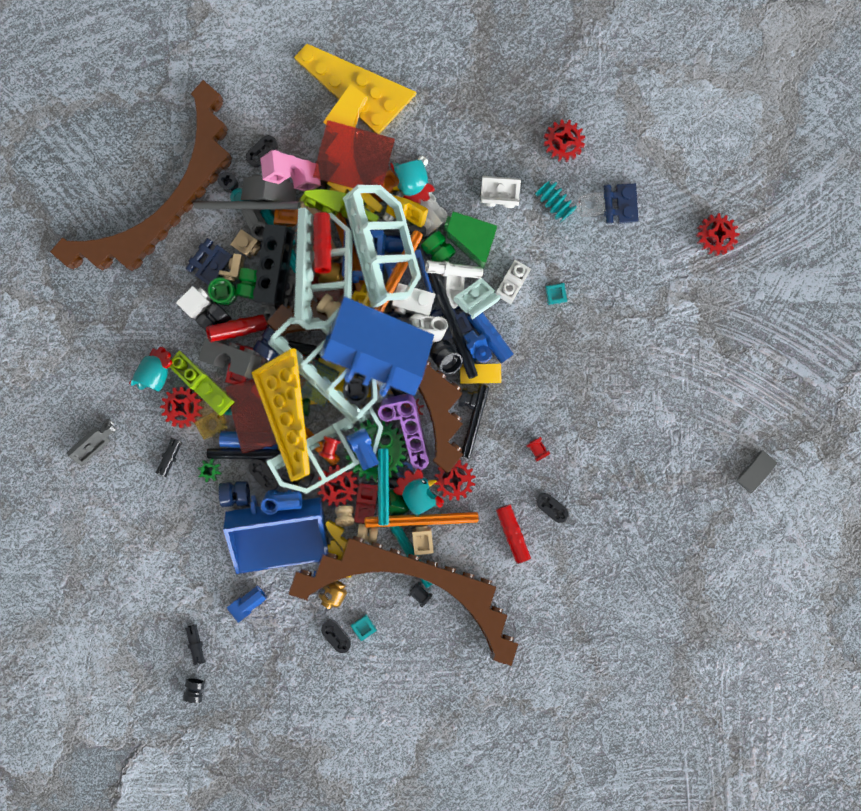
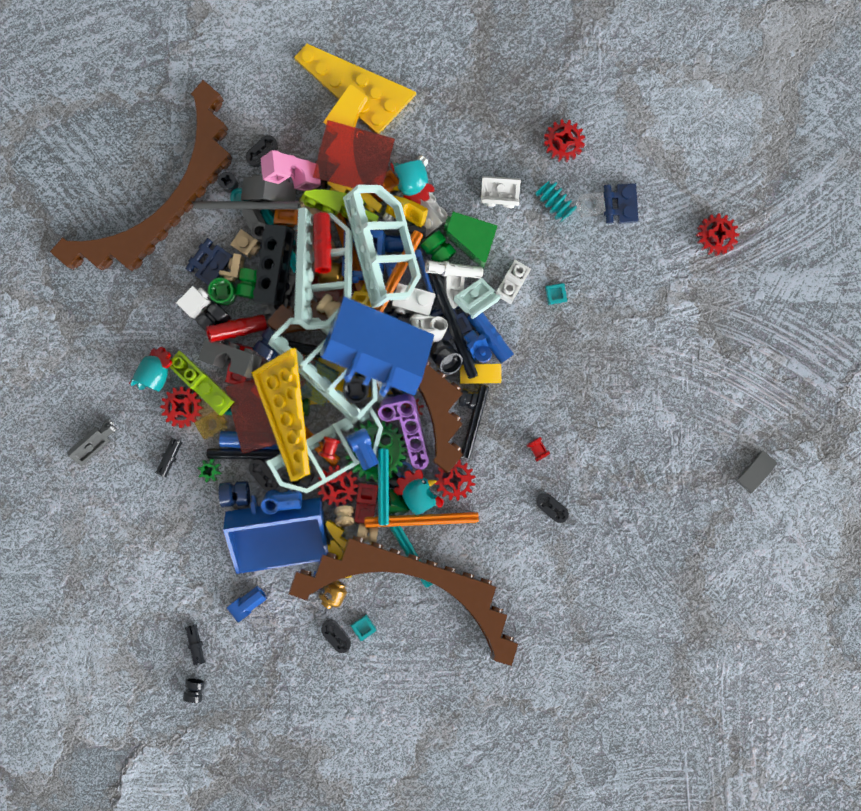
black bush [407,582,433,608] -> none
tan bracket [412,525,434,555] -> none
red axle [496,504,531,564] -> none

